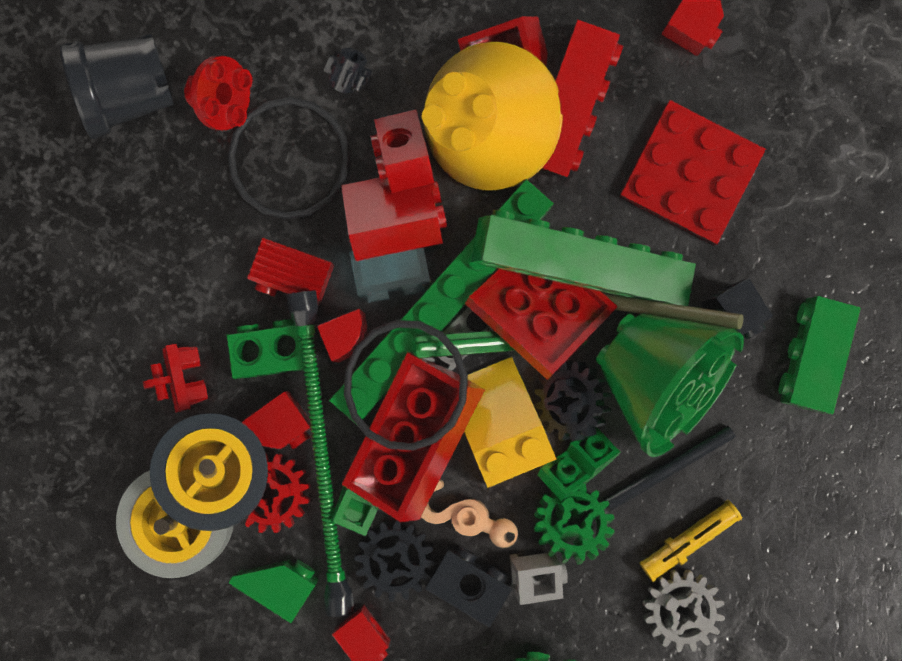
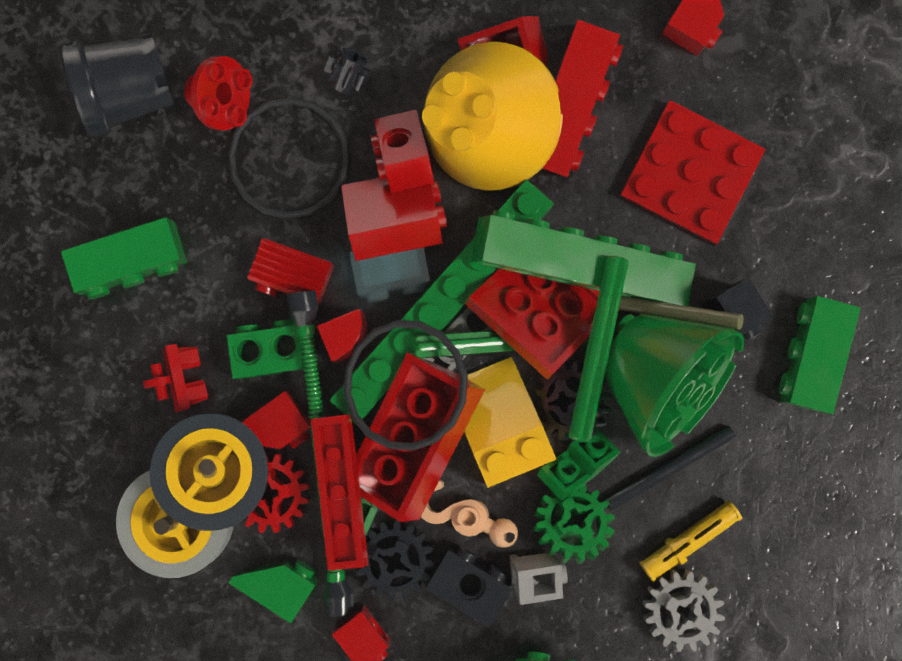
none -> green brick [61,217,188,299]
none -> red plate [311,414,369,571]
none -> green axle [569,256,629,442]

